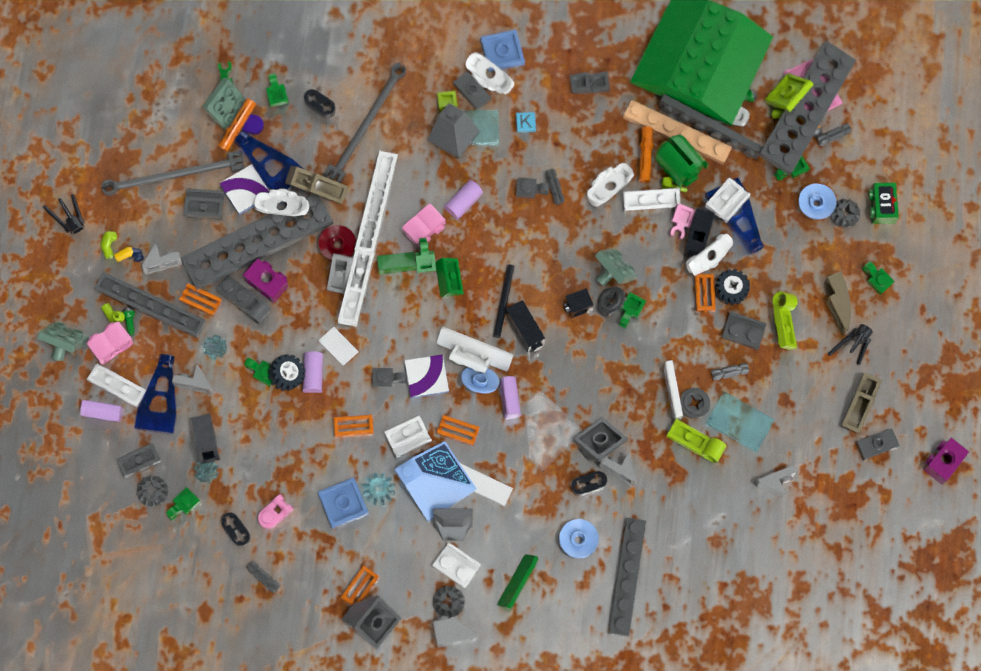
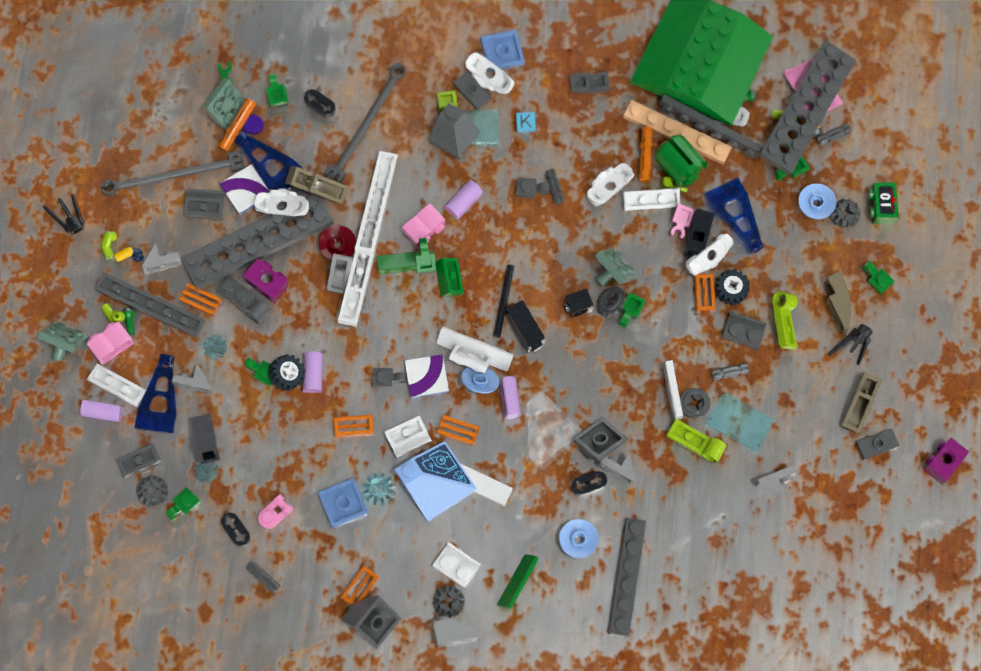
white sticker [318,327,358,366] -> none
dark grey slope [433,508,473,541] -> none
white plate [705,178,751,223] -> none
lime tile [765,73,814,112] -> none

